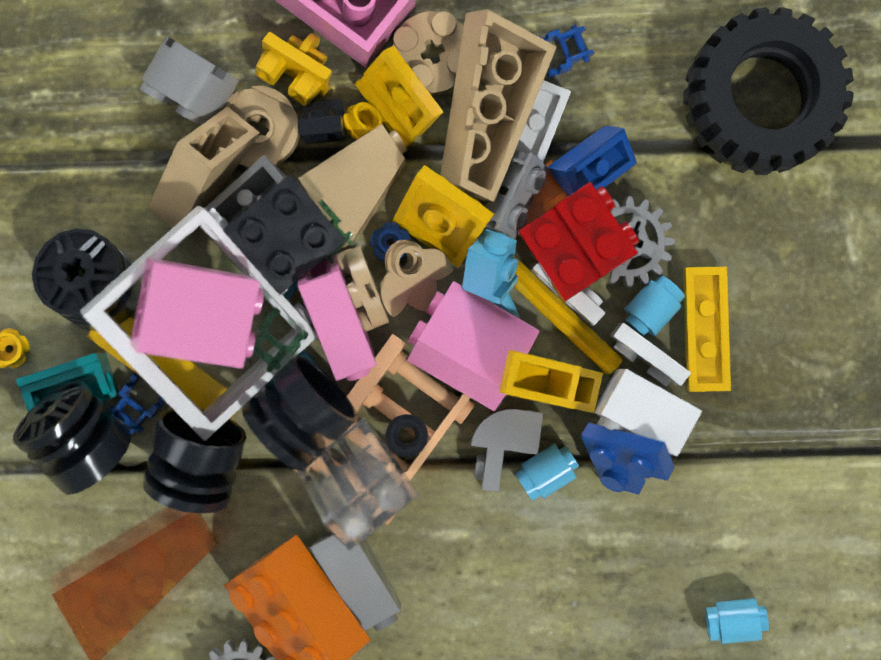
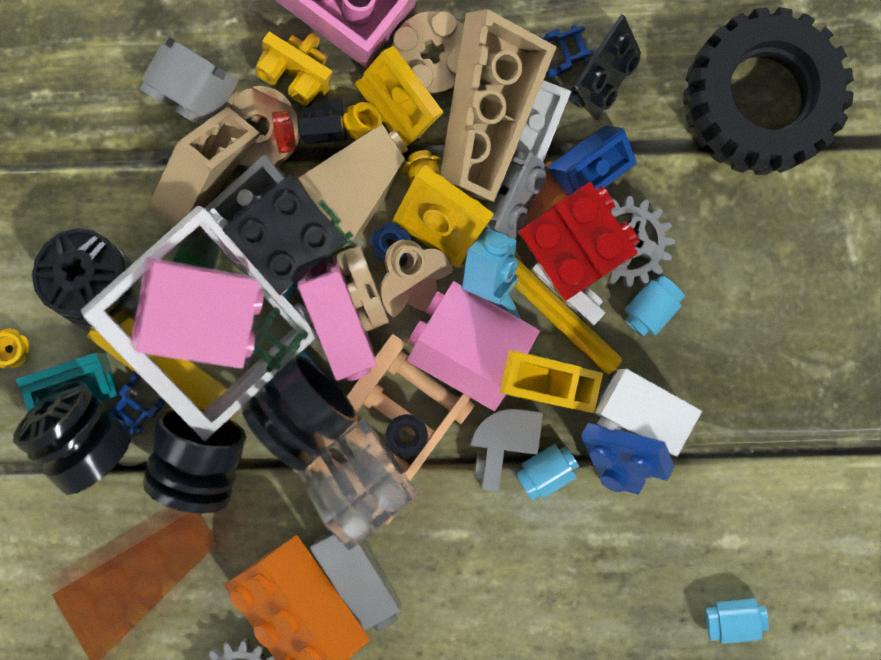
white plate [609,323,691,387] -> none
yellow plate [683,267,731,392] -> none
none -> dark green tile [173,234,220,270]
none -> clear red tile [272,110,296,154]
none -> yellow plate [402,150,442,184]
none -> black hinge [569,14,641,120]

